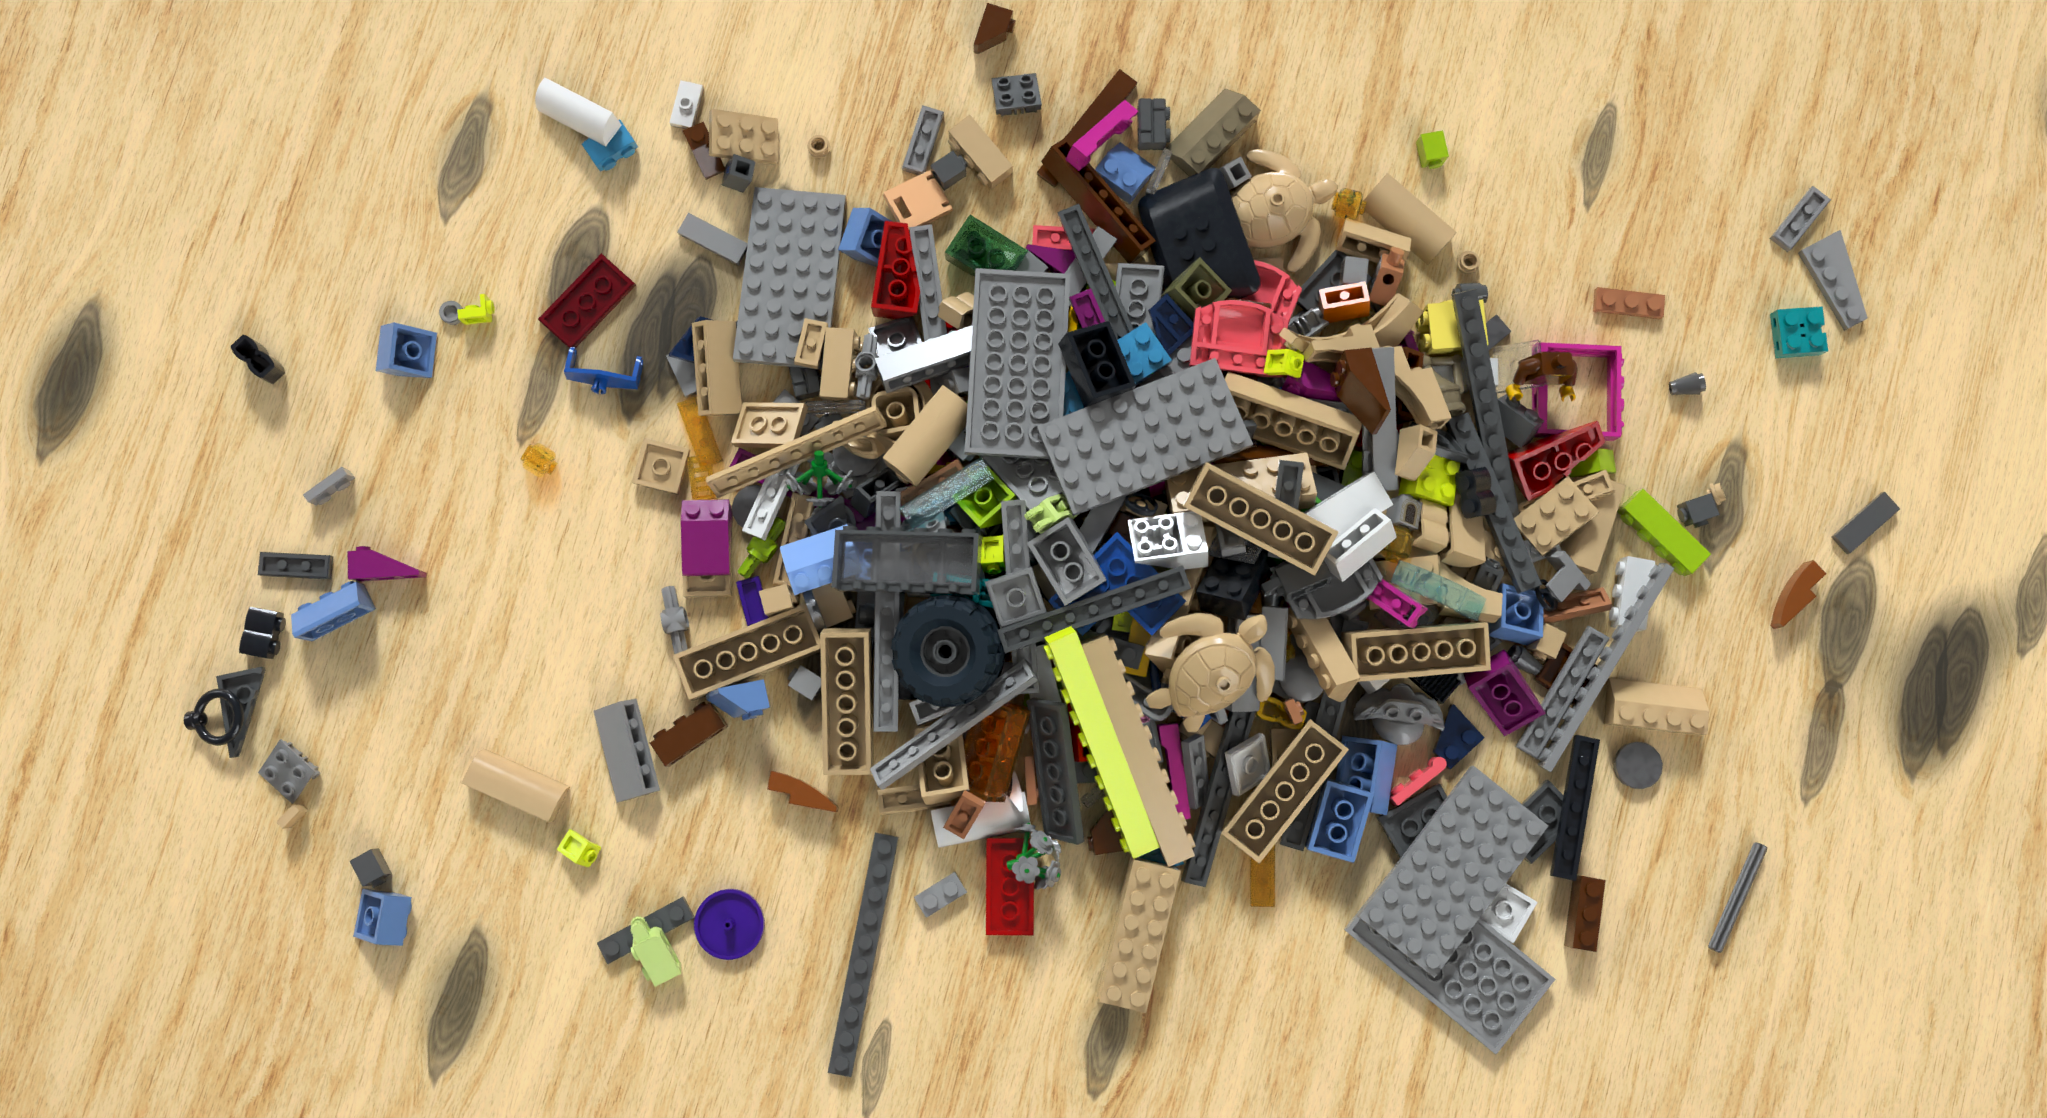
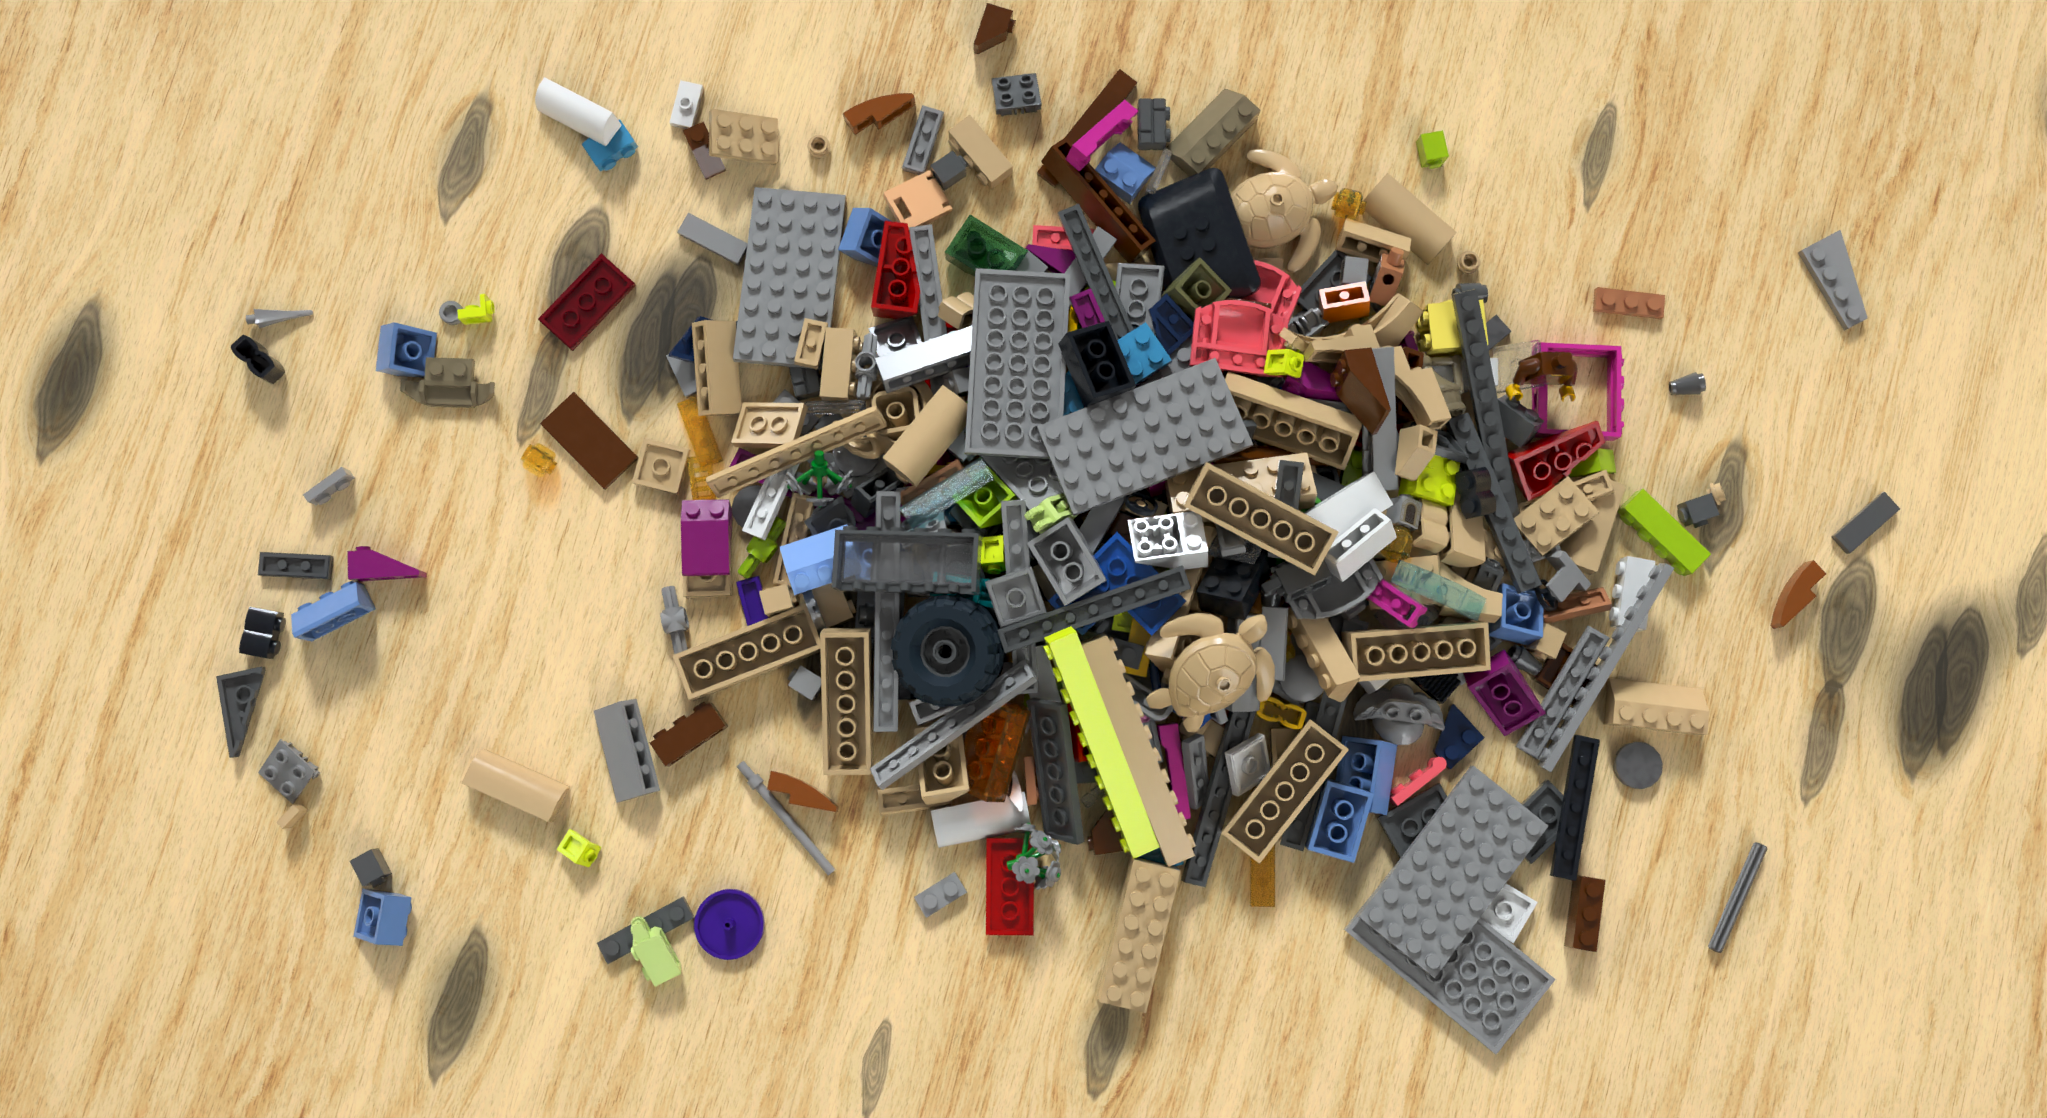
black piece [184,688,244,746] -> none
blue piece [564,347,643,394] -> none
medium blue slope [706,679,770,721] -> none
dark grey brick [722,154,756,193] -> none
dark grey plate [828,832,899,1077] -> none
nougat plate [943,790,986,839] -> none
light grey brick [1219,157,1252,190] -> none
nougat plate [1282,698,1304,725] -> none
light grey tile [1769,186,1831,252] -> none
teal piece [1770,306,1828,359] -> none
none -> light grey piece [246,309,313,328]
none -> dark tan plate [400,357,495,408]
none -> reddish brown tile [540,392,639,490]
none -> light grey bar [737,761,835,875]
none -> dark orange slope [843,93,916,135]

